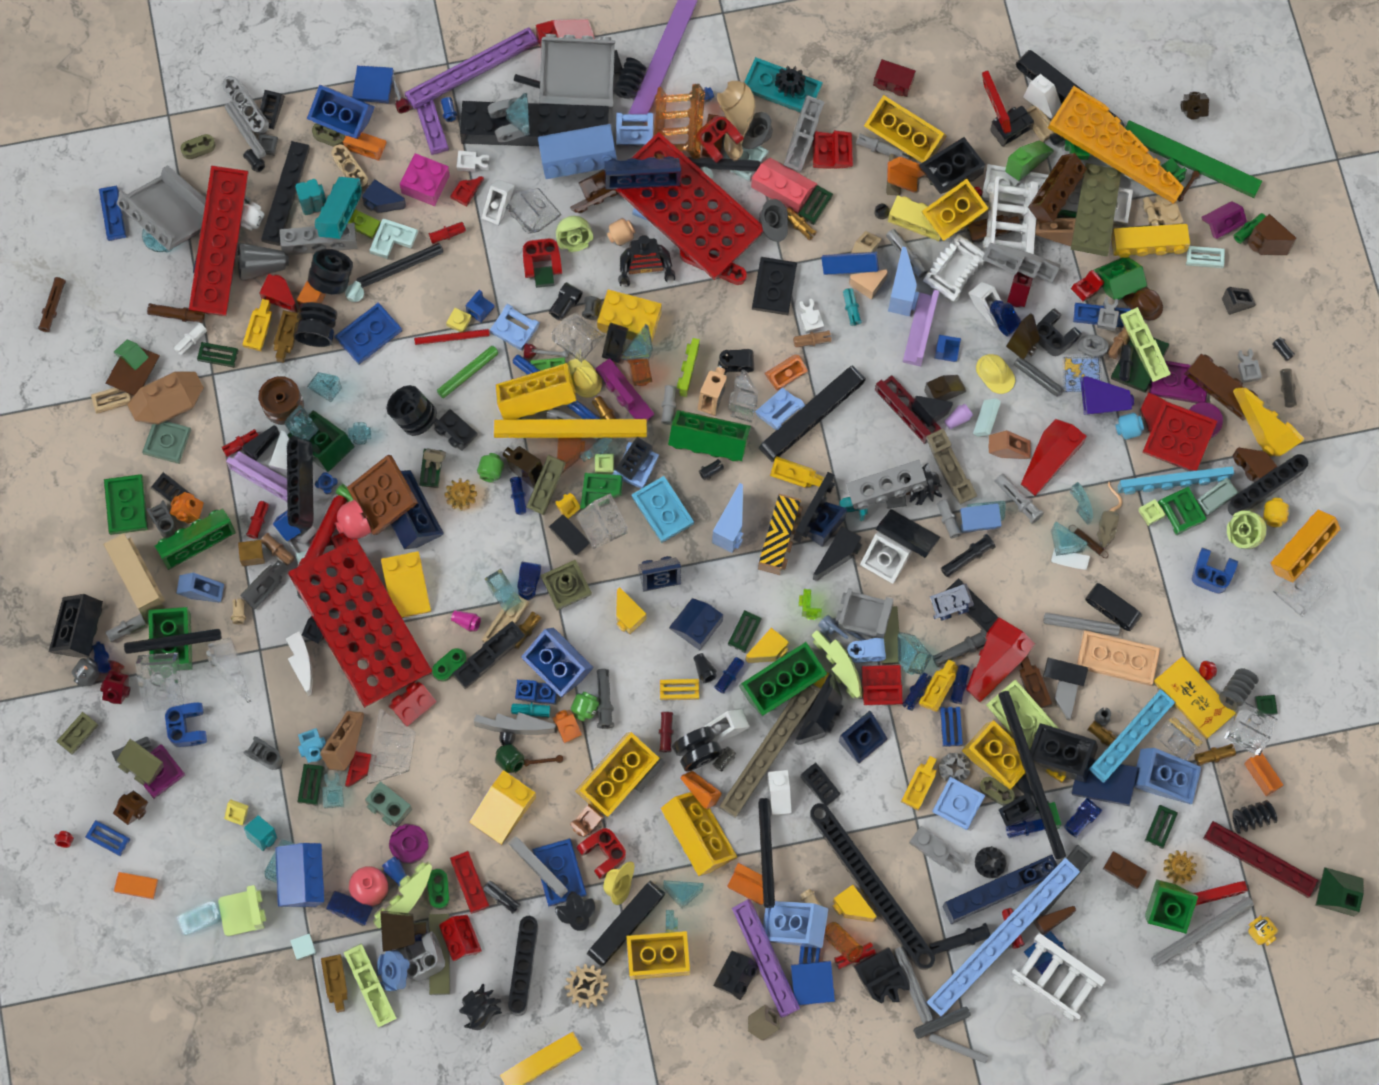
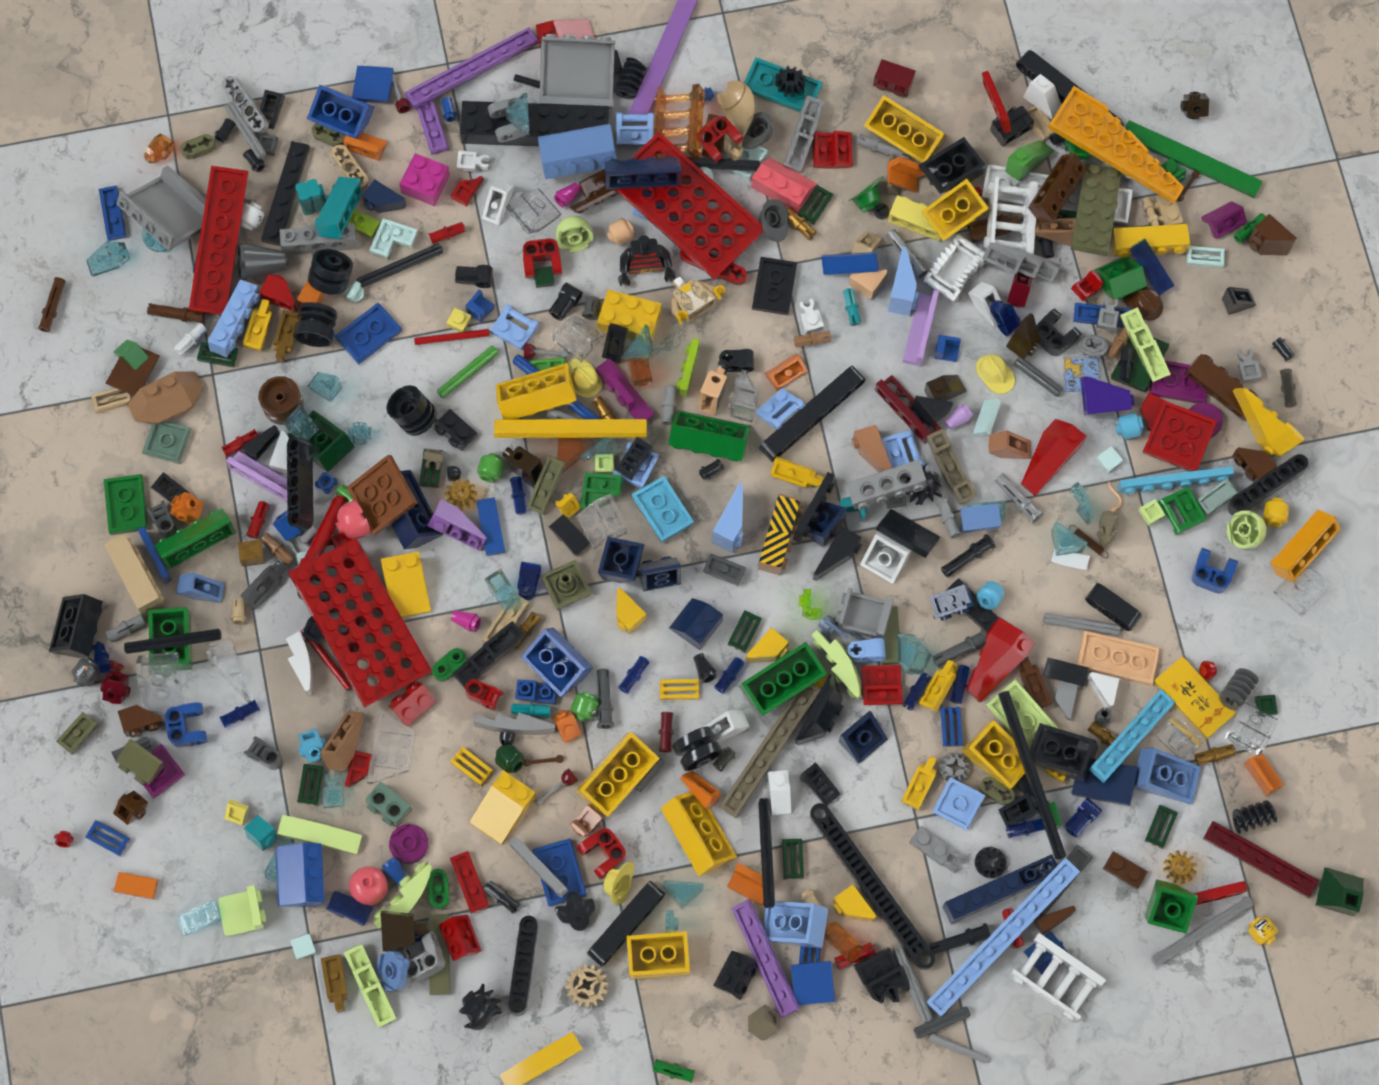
none -> clear light blue slope [86,241,130,276]
none -> reddish brown slope [118,705,165,738]
none -> blue tile [137,527,171,584]
none -> clear orange rock [144,133,175,163]
none -> light blue brick [208,279,260,358]
none -> black pin [215,118,236,143]
none -> clear blue pin [219,699,260,728]
none -> yellowish green slope [276,815,362,855]
none -> red bar [300,628,352,691]
none -> medium lavender slope [428,499,487,551]
none -> black hinge [447,466,461,481]
none -> yellow tile [450,746,493,786]
none -> black piece [455,265,493,288]
none -> red piece [465,679,504,711]
none -> blue tile [476,497,505,556]
none -> hinge [535,768,578,805]
none -> dark pink cone [554,182,581,207]
none -> dark blue slope [598,537,645,583]
none -> clear blue pin [618,656,650,694]
none -> green pin [653,1059,695,1083]
none -> tan torso [671,276,727,324]
none -> dark grey plate [703,553,746,586]
none -> dark green tile [782,839,804,880]
none -> green piece [848,176,884,212]
none -> nougat slope [851,425,892,473]
none -> light blue plate [881,430,925,468]
none -> medium azure head [976,581,1004,610]
none -> black pin [1039,237,1054,259]
none -> white slope [1087,672,1119,710]
none -> light aqua tile [1096,446,1123,473]
none -> clear blue plate [1128,238,1174,295]

